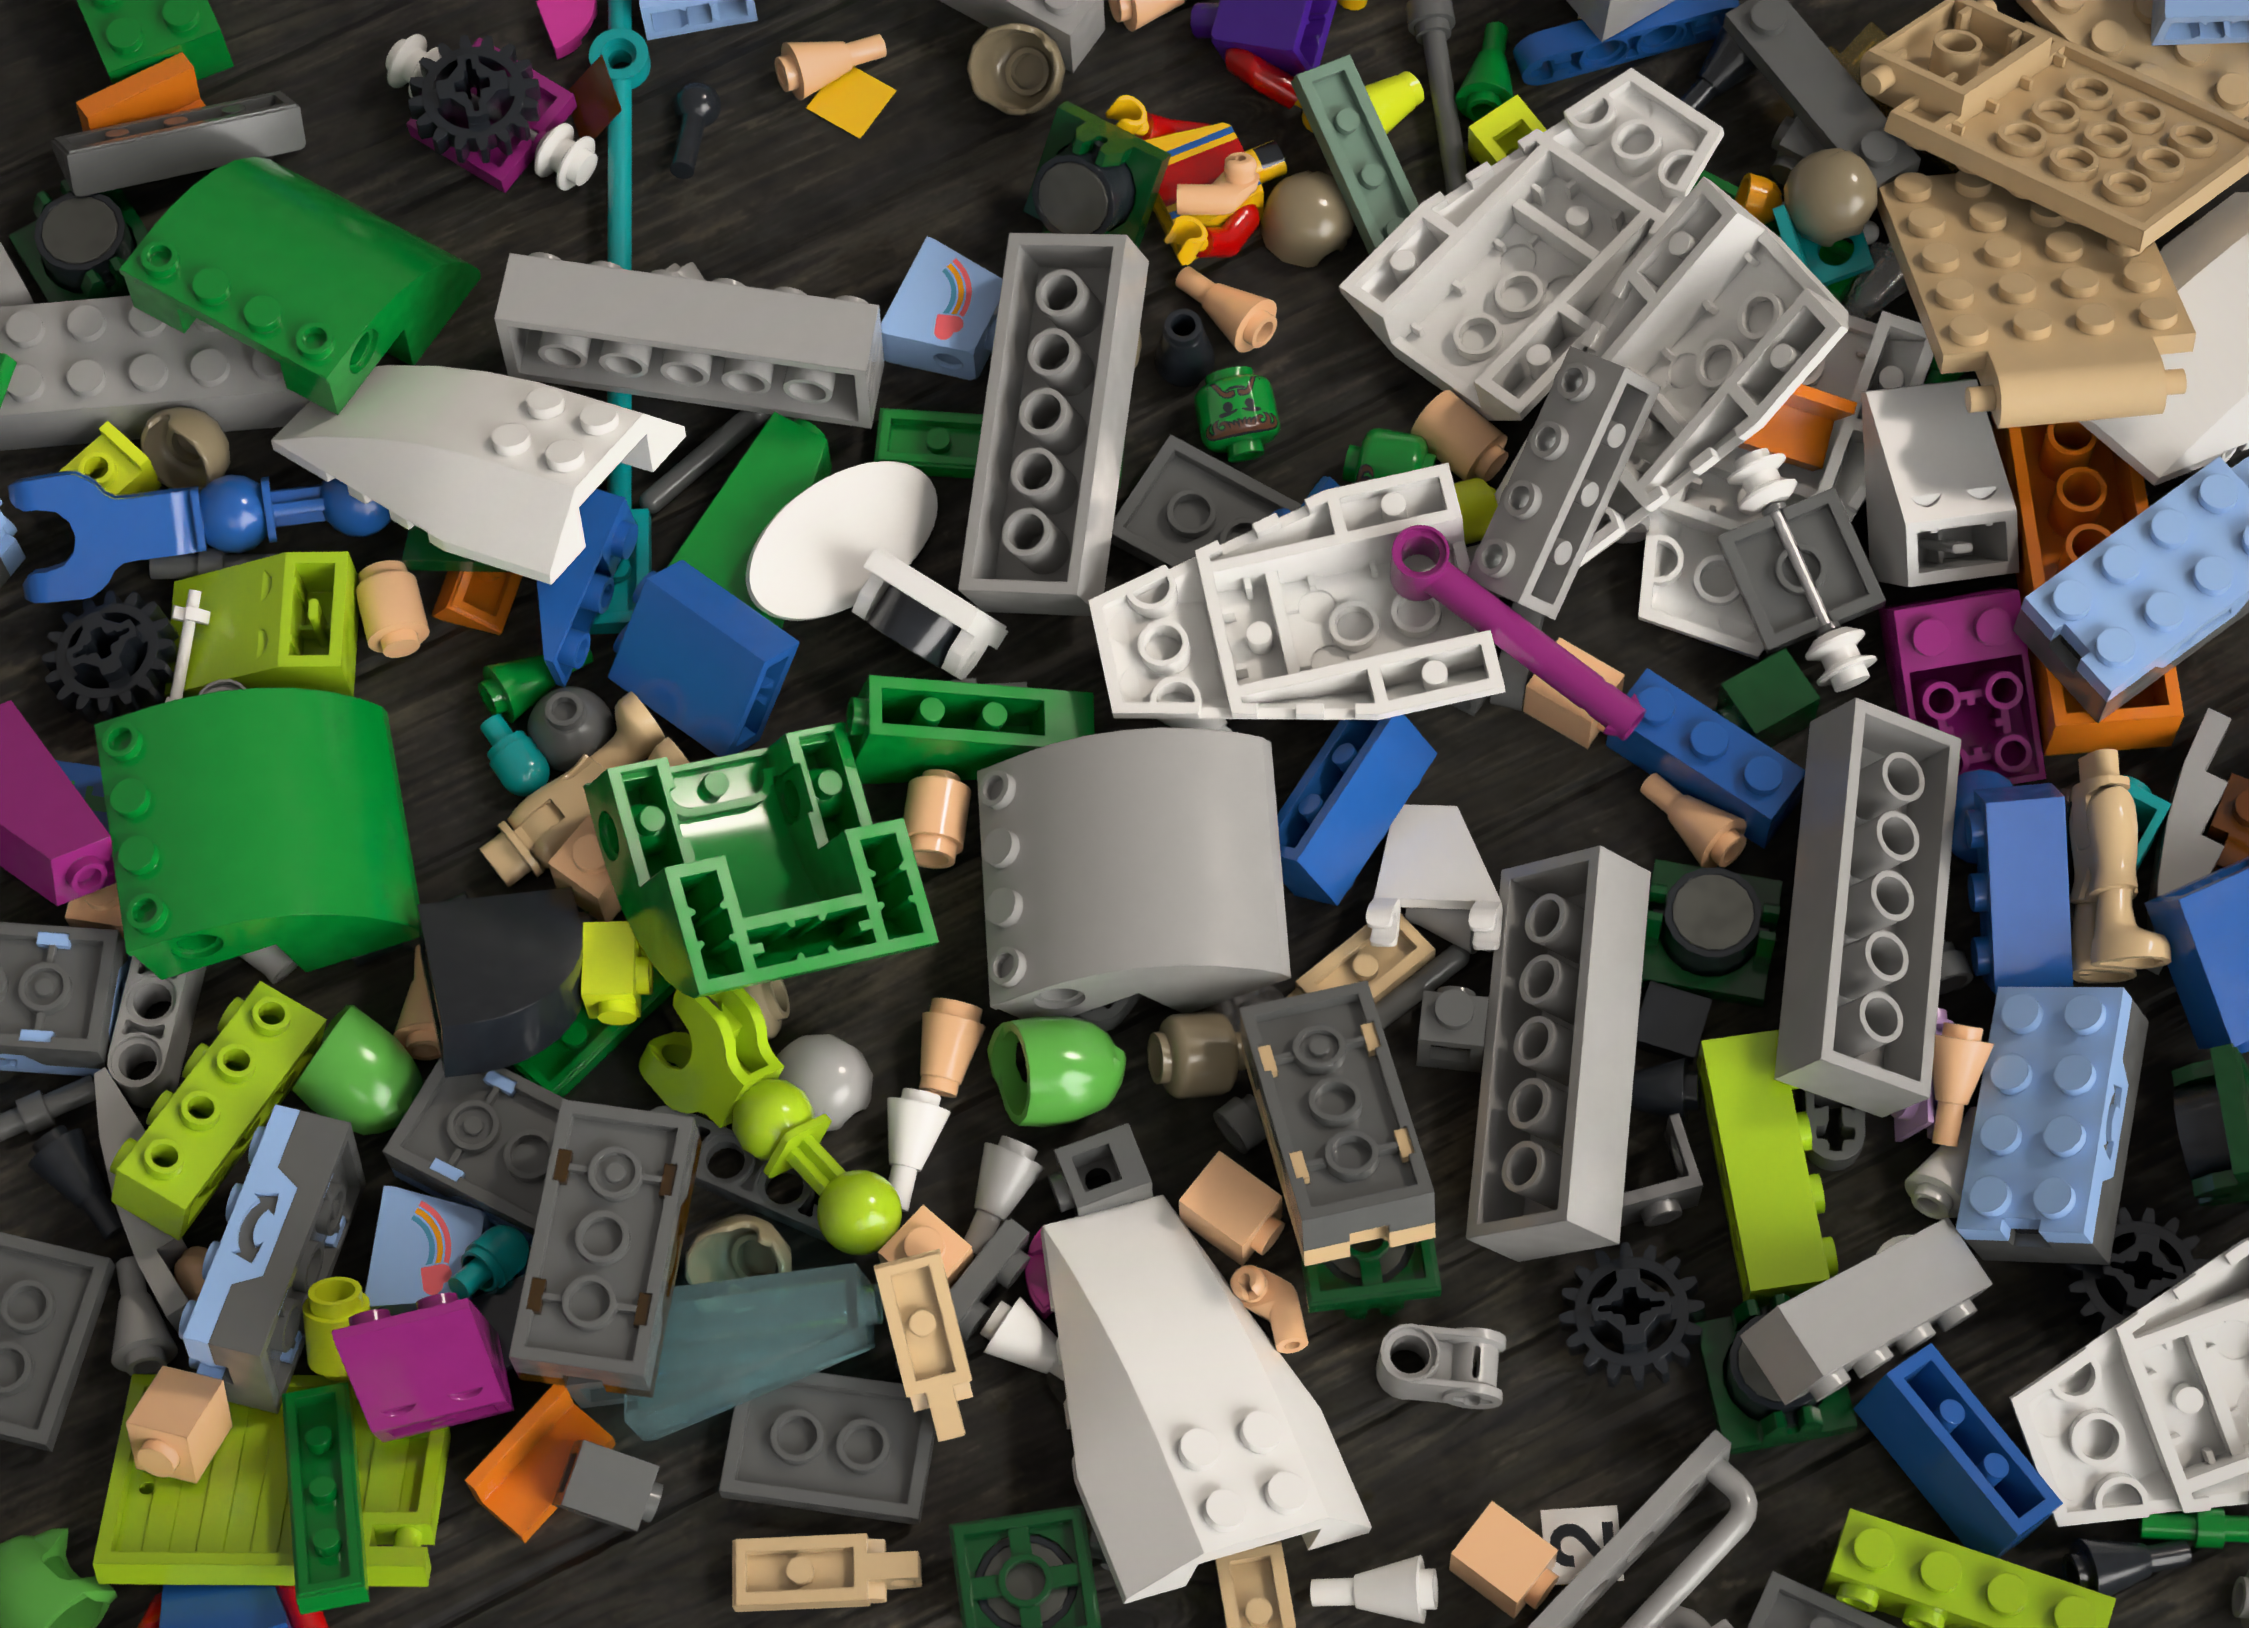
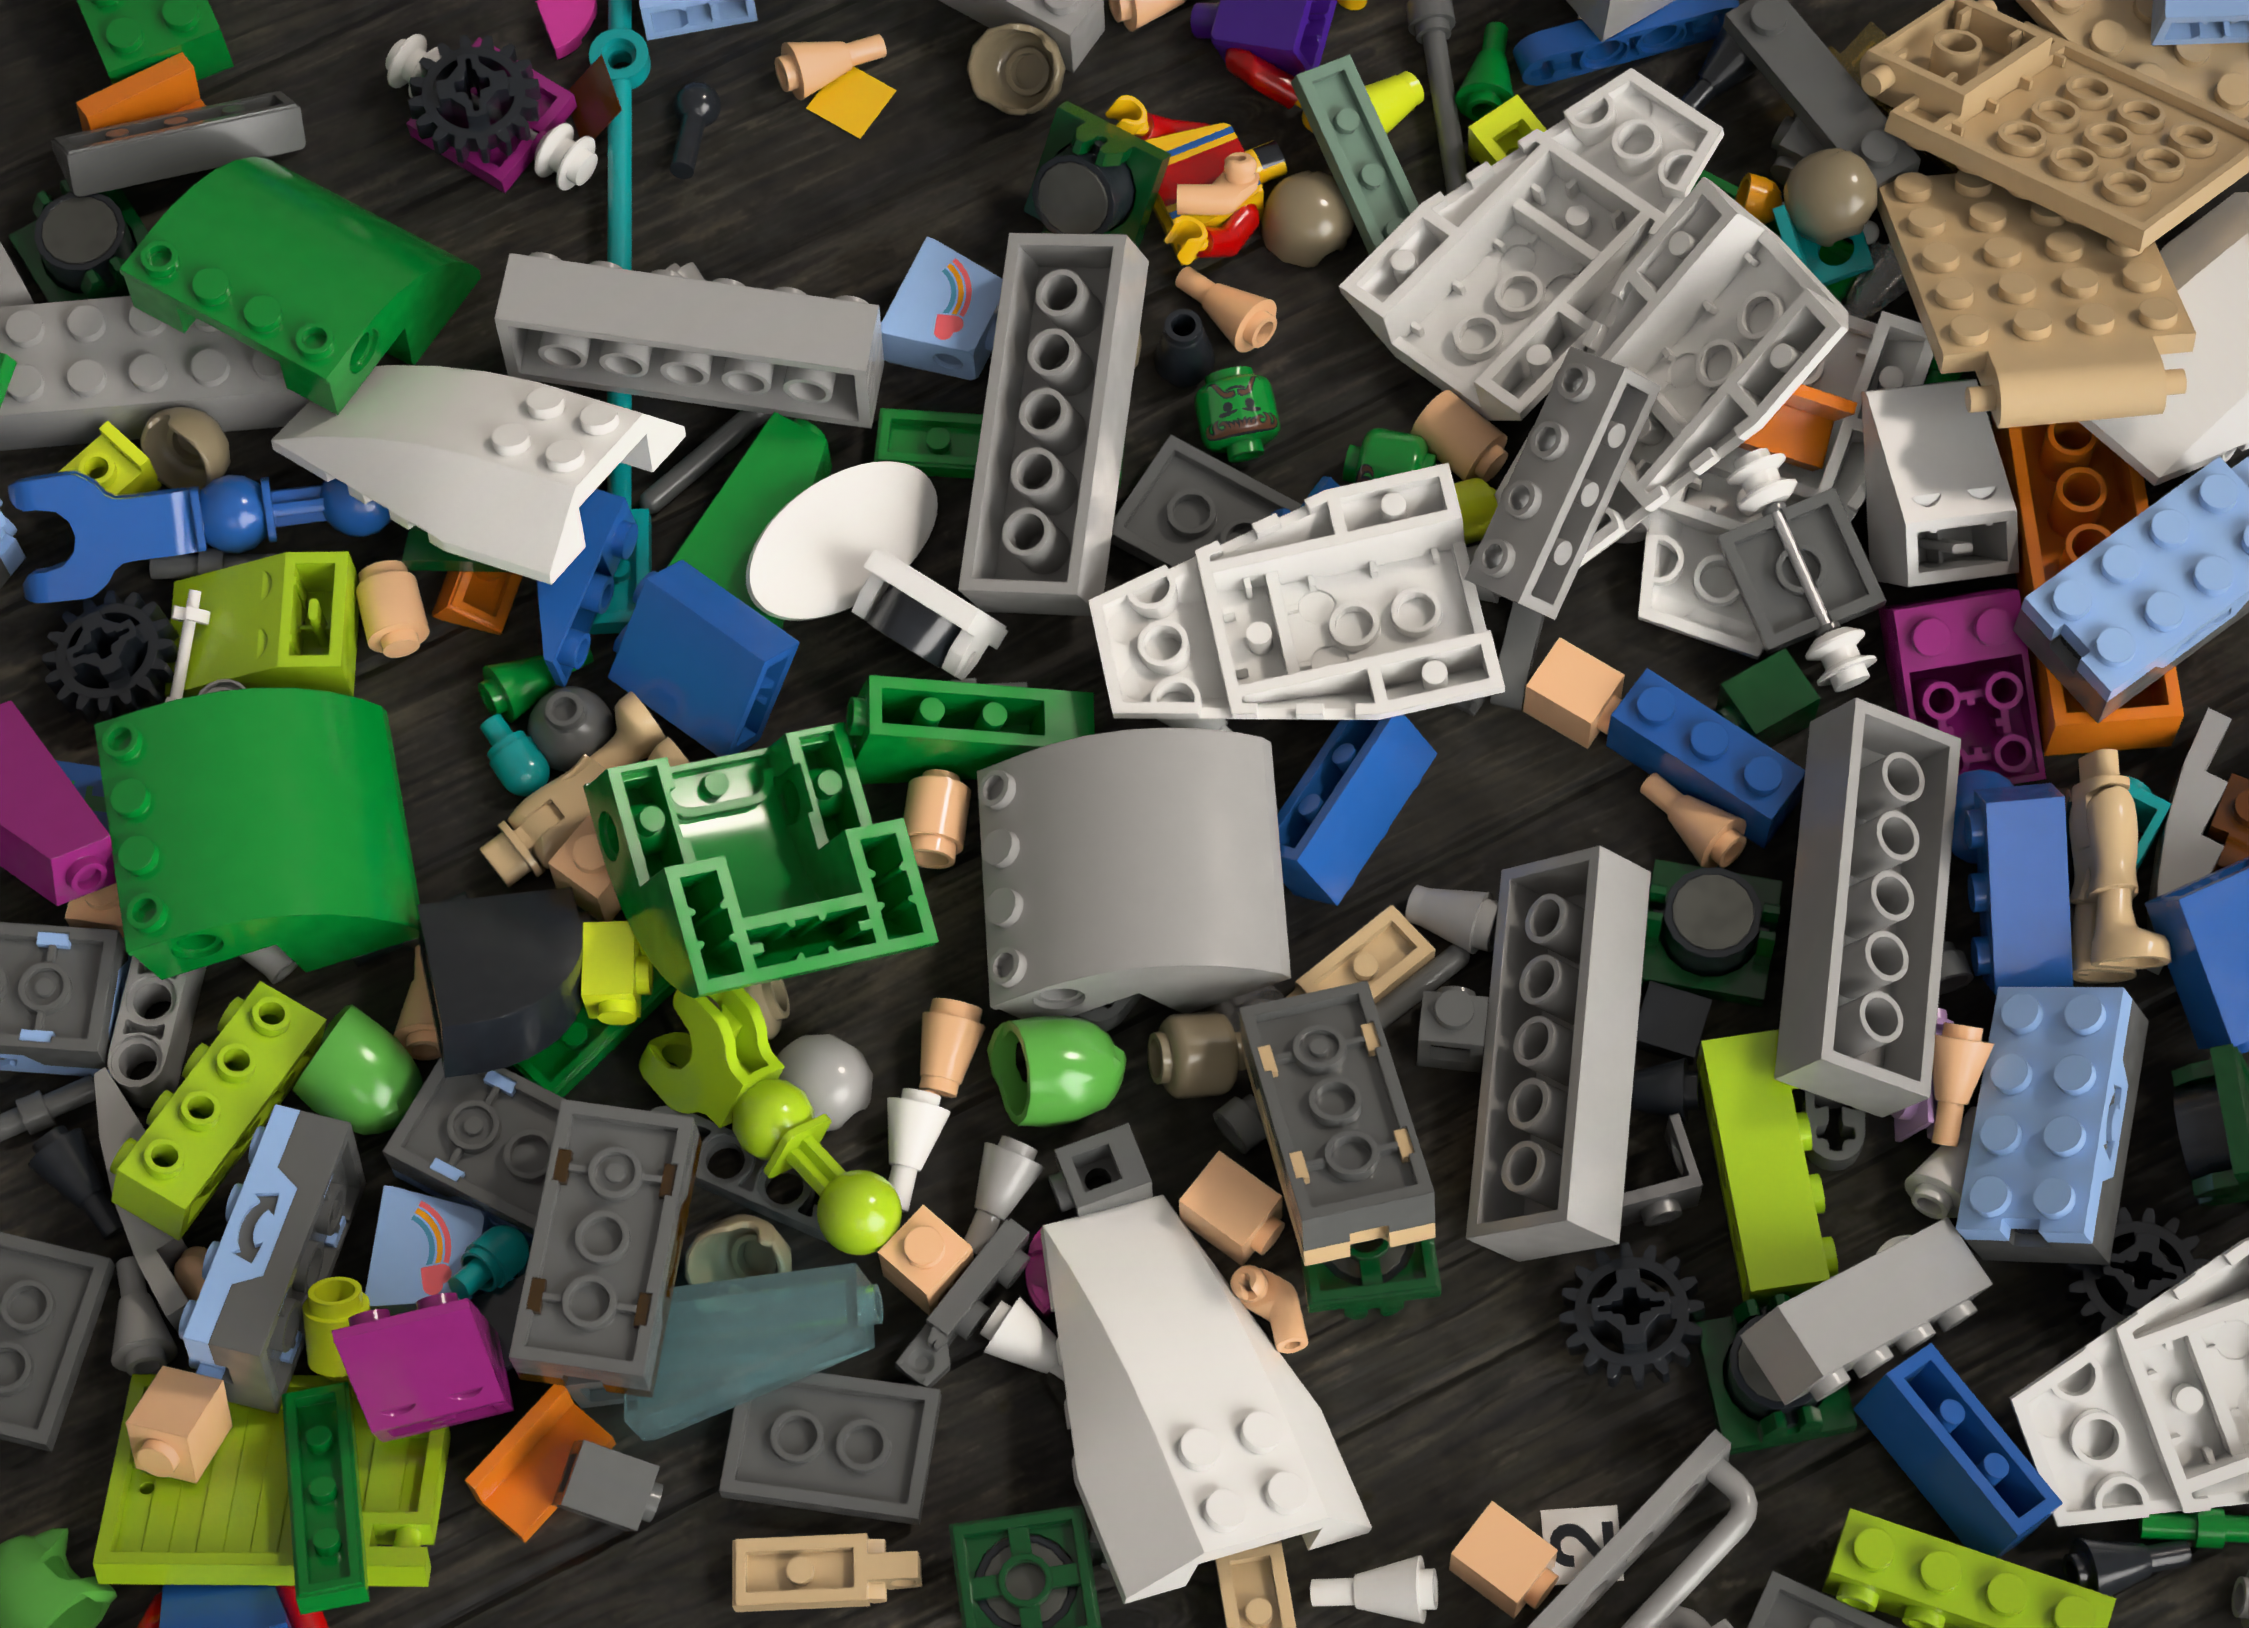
tan hinge [874,1249,973,1442] -> none
white flag [1366,804,1503,951] -> none
light grey piece [1376,1323,1507,1409] -> none
magenta piece [1390,525,1647,741] -> none

